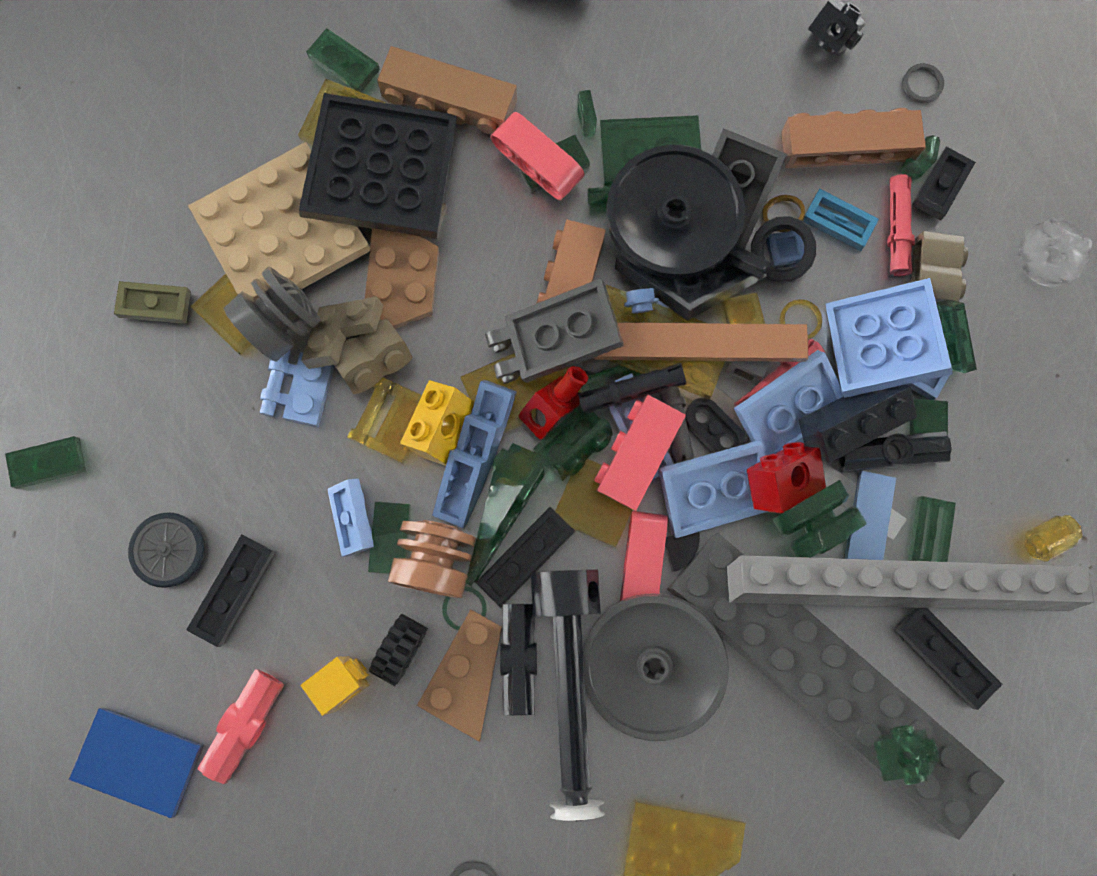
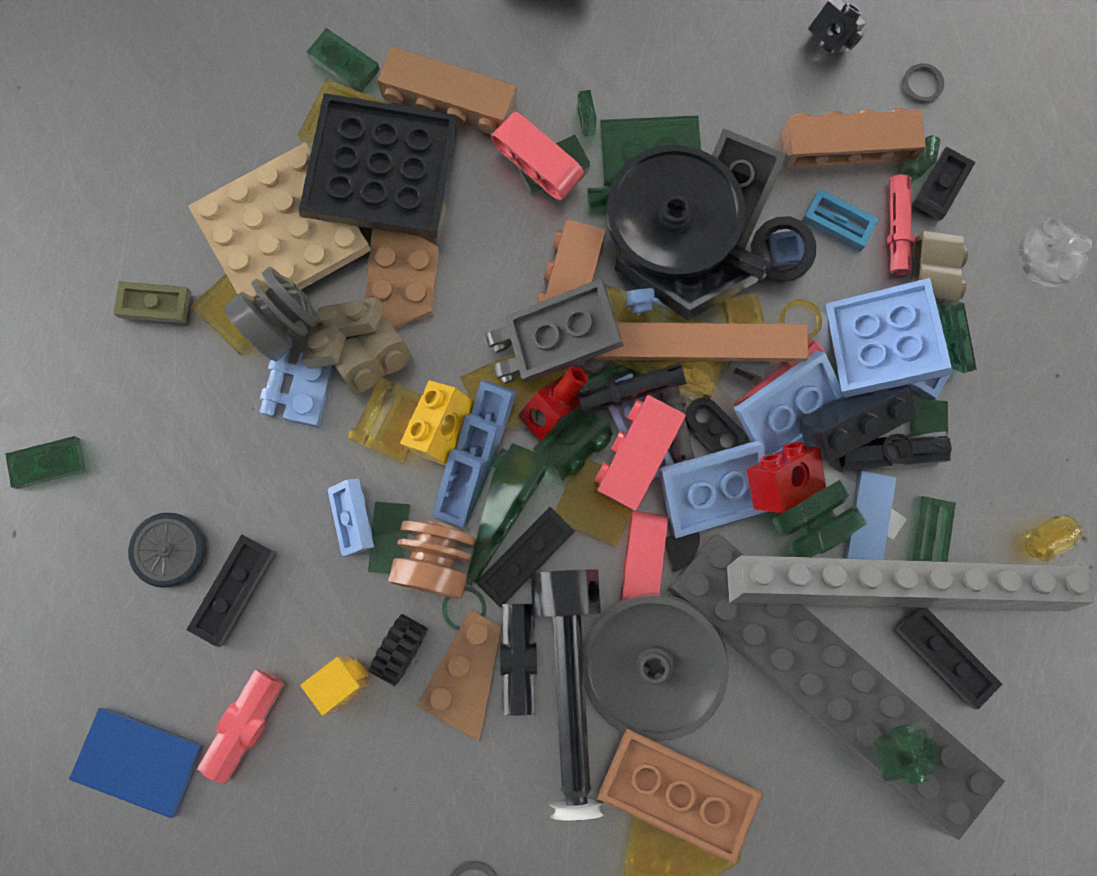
pearl gold piece [763,195,805,232] -> none
none -> nougat tile [596,728,763,864]

